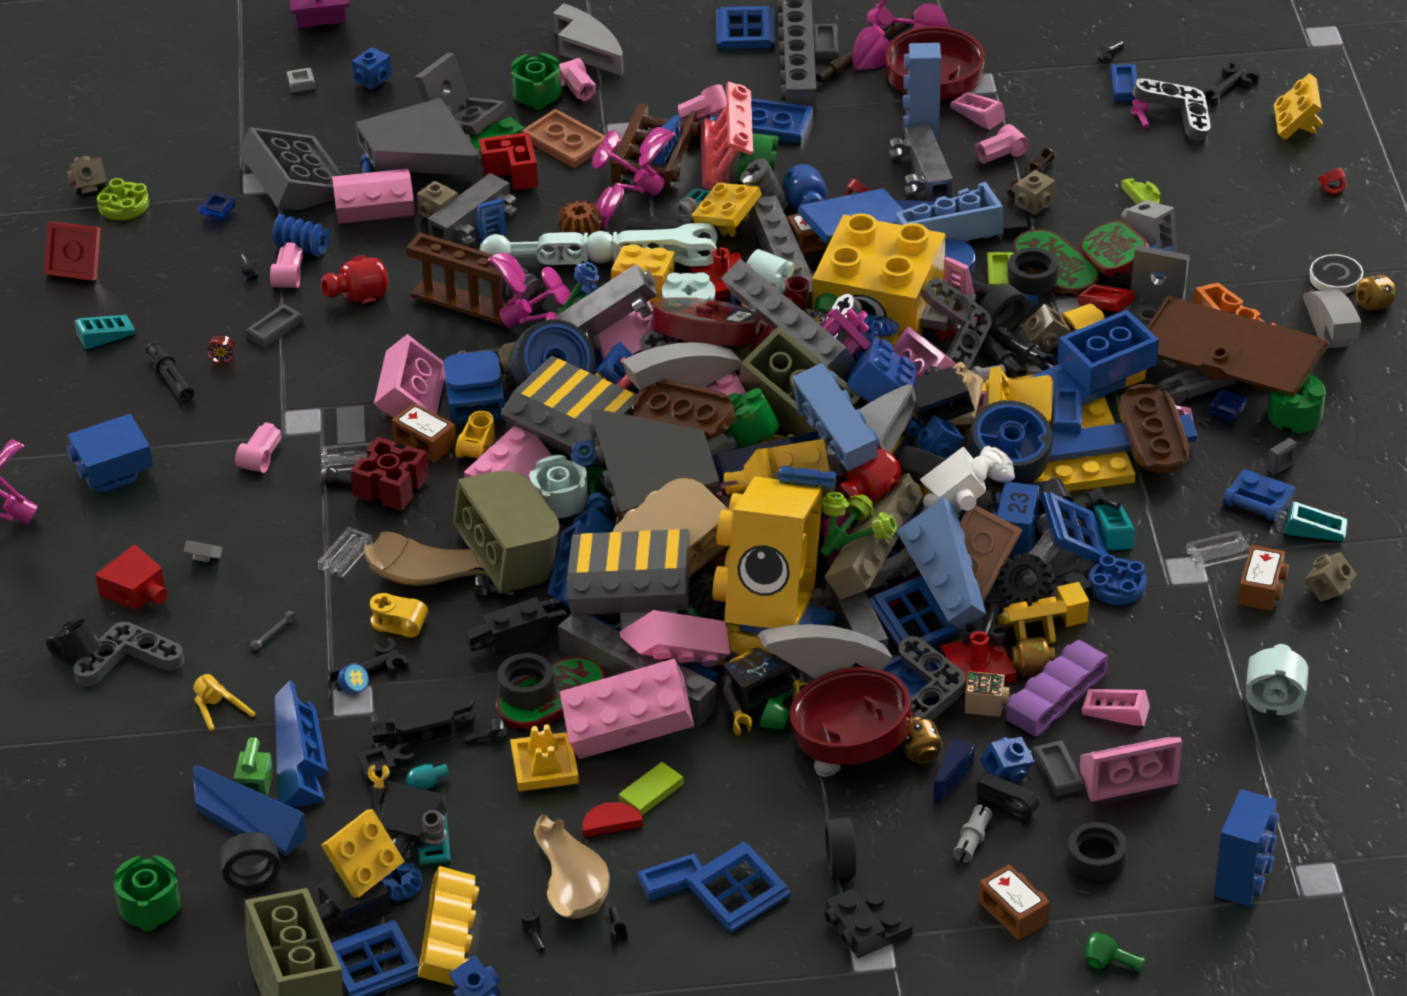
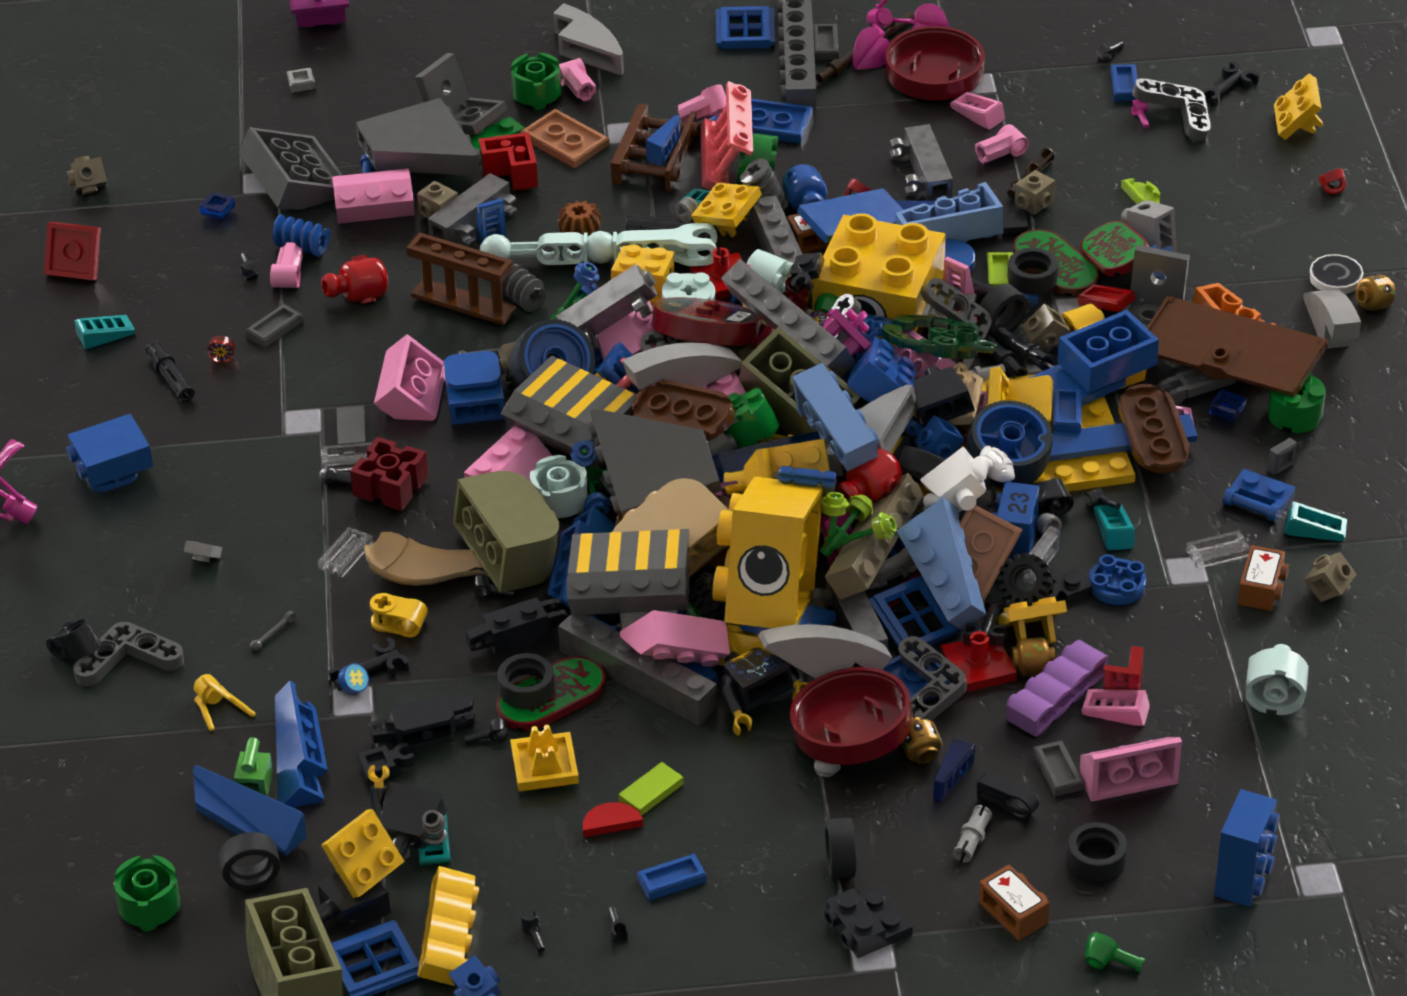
red torso [95,545,168,610] -> none
lime tile [97,178,149,220] -> none
bright pink piece [235,422,281,473] -> none
blue brick [352,47,392,89] -> none
blue gear [379,862,422,901] -> none
dark orange brick [392,403,456,463] -> none
teal cylinder [406,764,449,790] -> none
yellow piece [455,411,495,459] -> none
dark pink plant [488,253,570,328] -> none
tan animal [534,814,610,919] -> none
bright pink brick [560,658,694,759] -> none
dark pink plant [592,127,675,230] -> none
blue piece [685,842,791,933] -> none
green bar [759,690,790,730] -> none
medium blue wedge [903,43,941,140] -> none
tan brick [965,671,1010,717] -> none
blue brick [980,737,1034,783] -> none
blue piece [1040,492,1108,564] -> none
yellow plate [1056,582,1089,627] -> none
none -> black plate [791,252,825,293]
none -> dark green piece [881,314,998,359]
none -> red panel [1103,646,1144,690]

